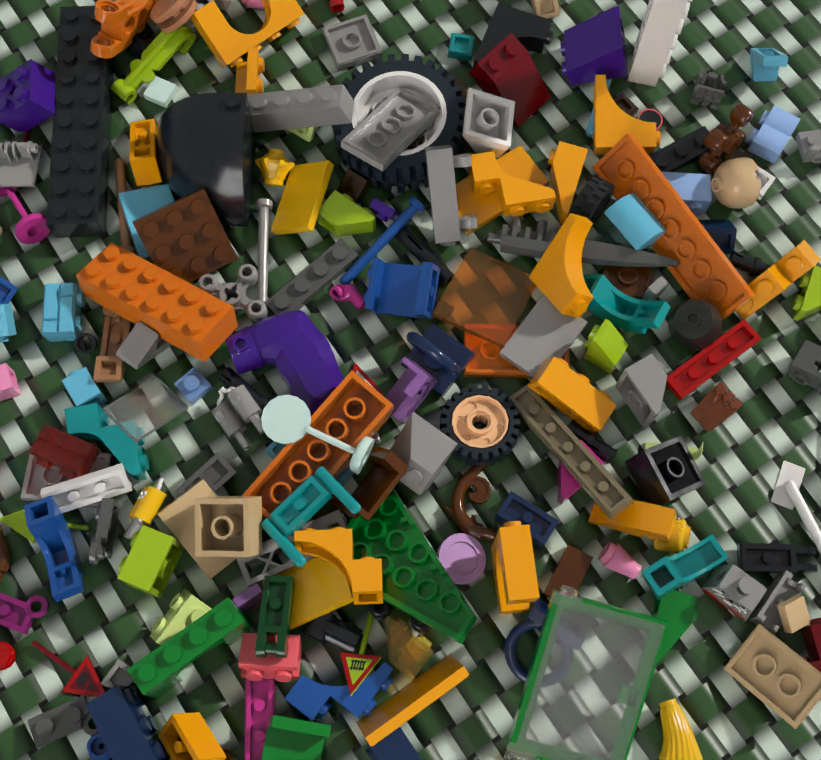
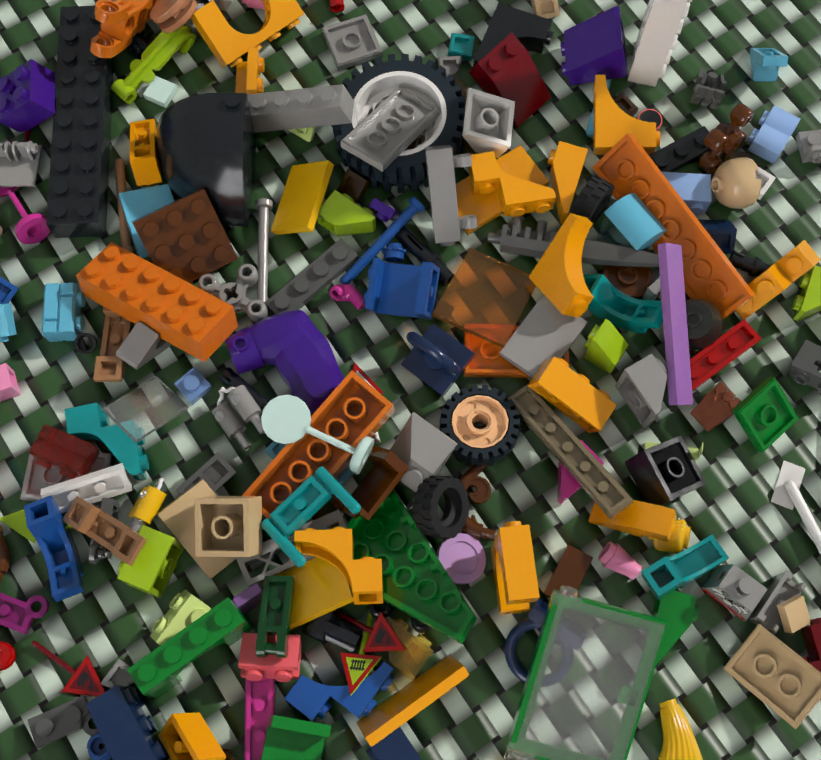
medium azure brick [62,367,107,406] -> none
yellow rock [255,149,295,187] -> none
medium lavender panel [385,356,438,423] -> none
dark blue panel [494,491,559,550] -> none
black pin [567,420,618,464] -> none
black hinge [737,543,818,574] -> none
none -> medium nougat slope [62,496,147,566]
none -> piece [331,609,407,652]
none -> blue plate [381,243,407,262]
none -> black tyre [412,475,469,539]
none -> light grey tile [438,56,462,77]
none -> medium lavender tile [658,243,693,405]
none -> green tile [732,377,799,453]

